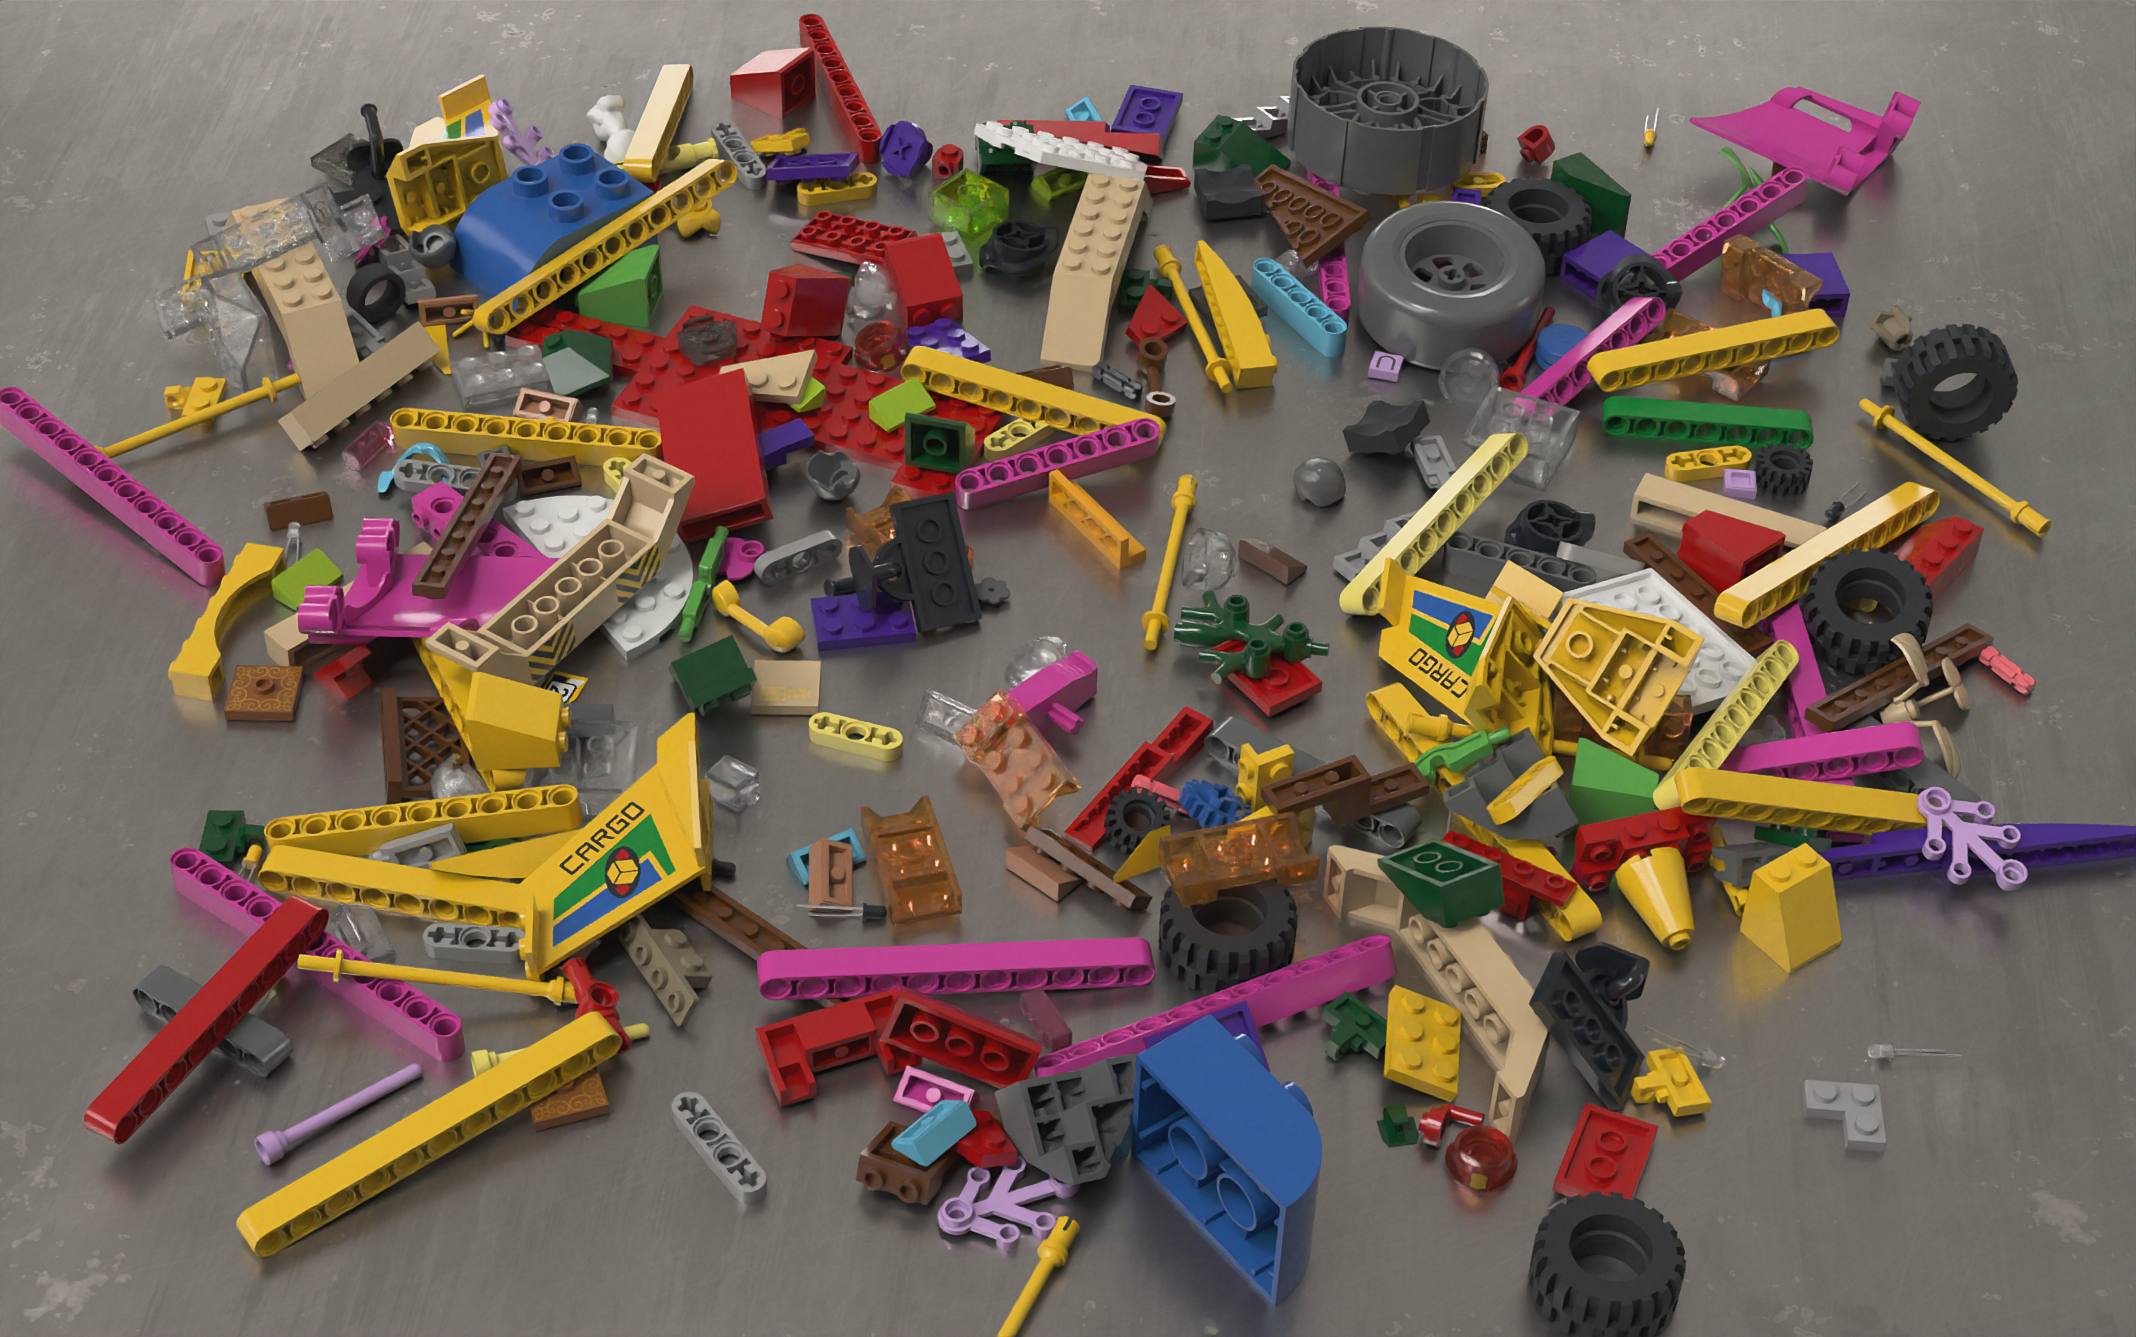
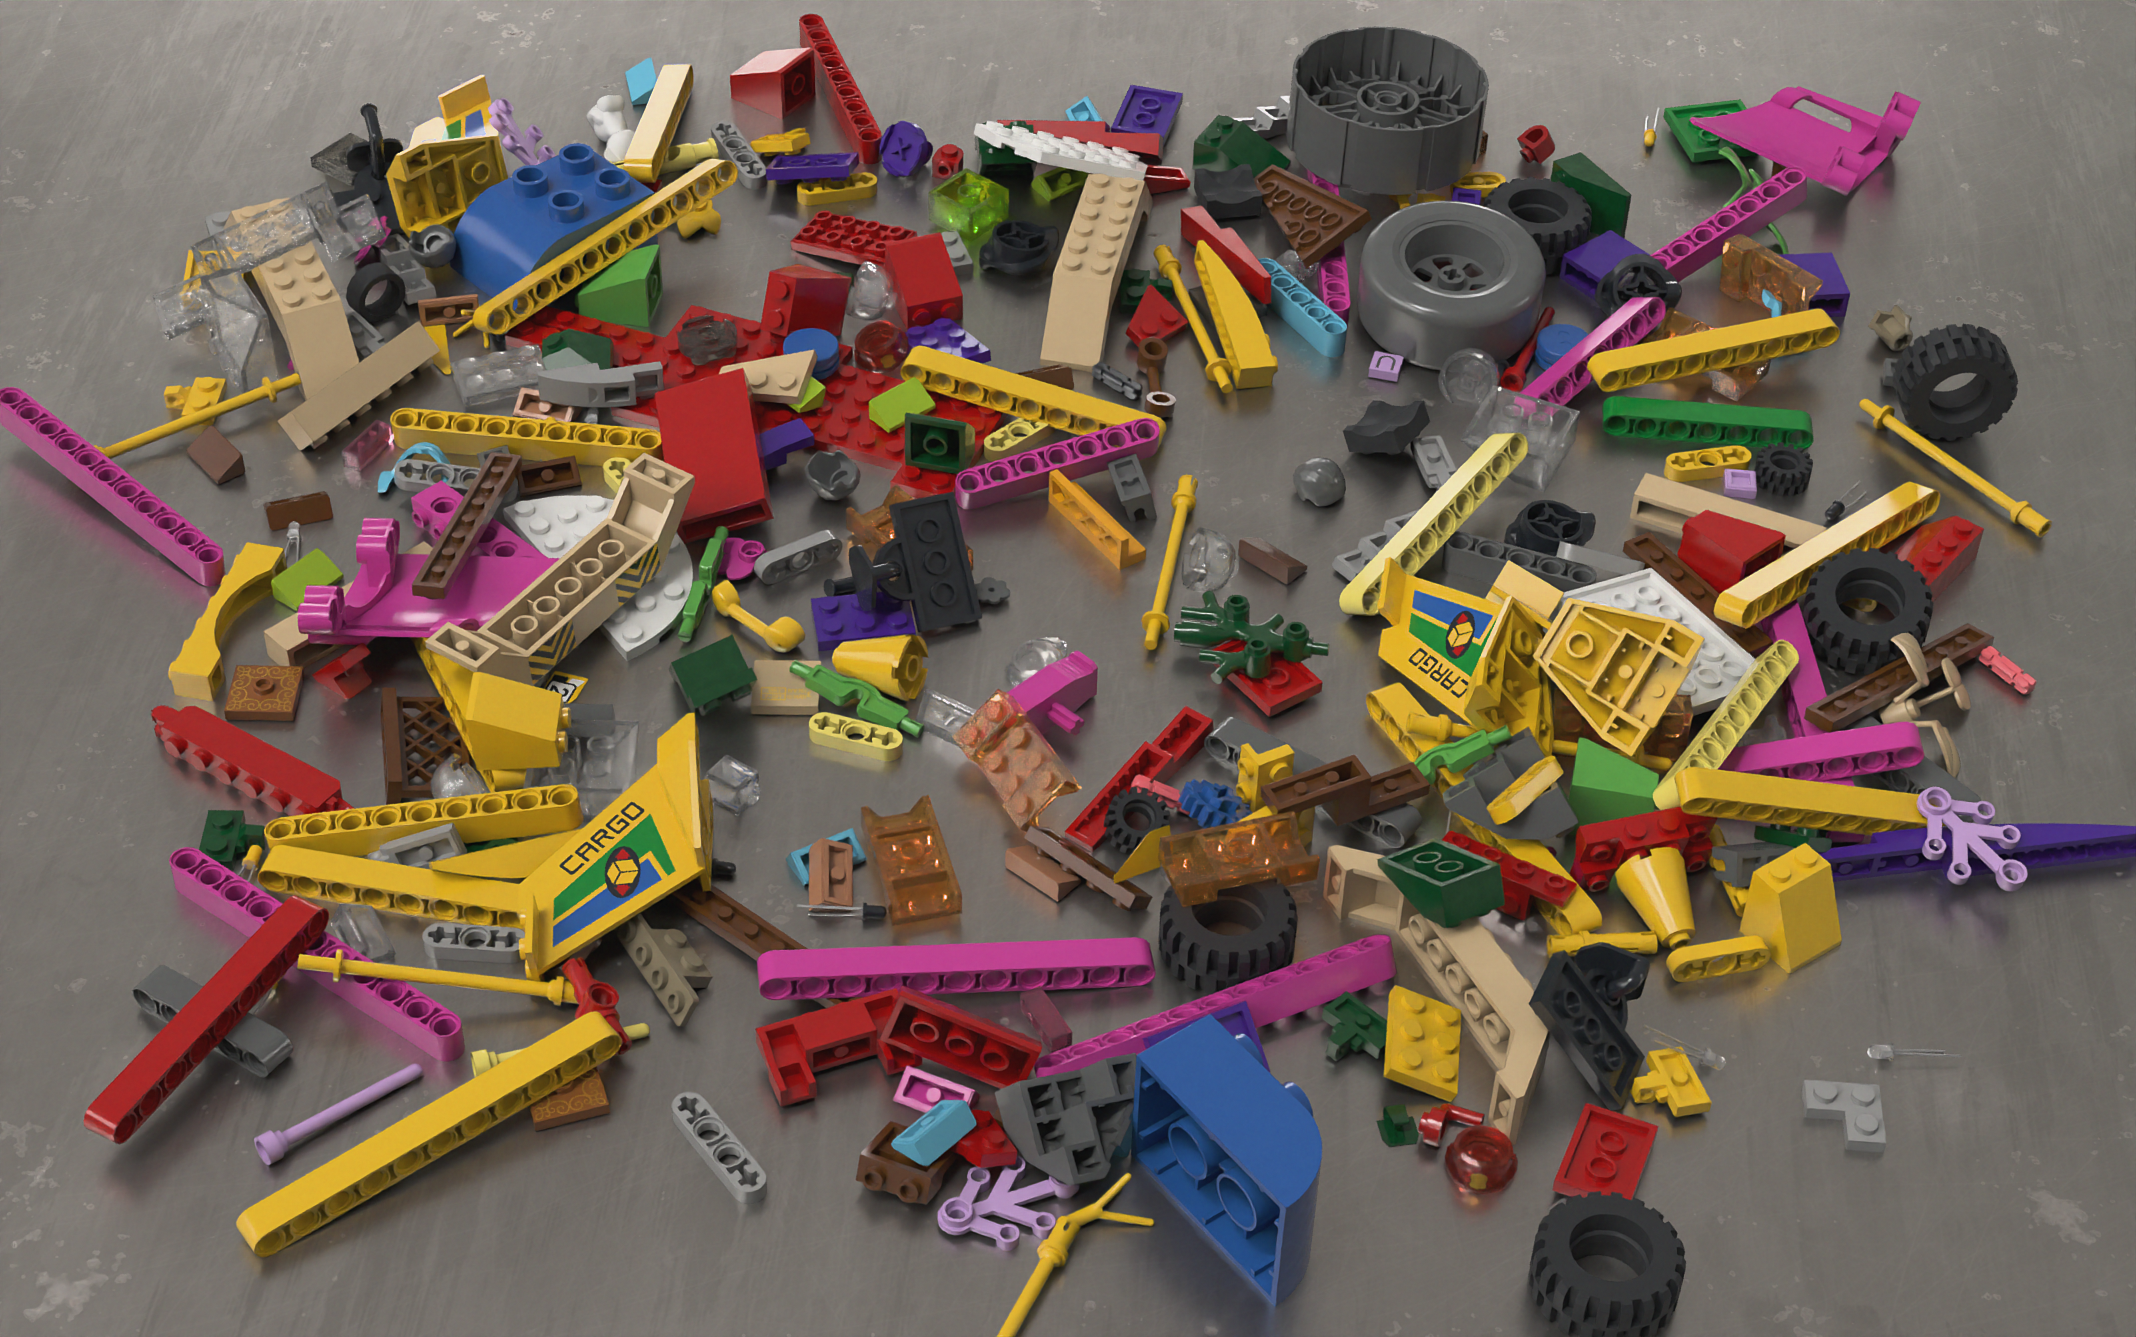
none -> red hinge [151,705,355,816]
none -> reddish brown slope [186,425,246,484]
none -> light grey slope [537,361,664,407]
none -> medium azure slope [625,57,657,105]
none -> blue head [783,328,839,380]
none -> bright green piece [789,659,925,738]
none -> yellow cone [832,634,928,701]
none -> yellow plant [1066,1173,1155,1229]
none -> dark grey hinge [1107,454,1157,522]
none -> red slope [1181,206,1271,304]
none -> yellow pin [1546,931,1658,958]
none -> green plate [1663,99,1758,162]
none -> yellow beam [1666,935,1771,982]

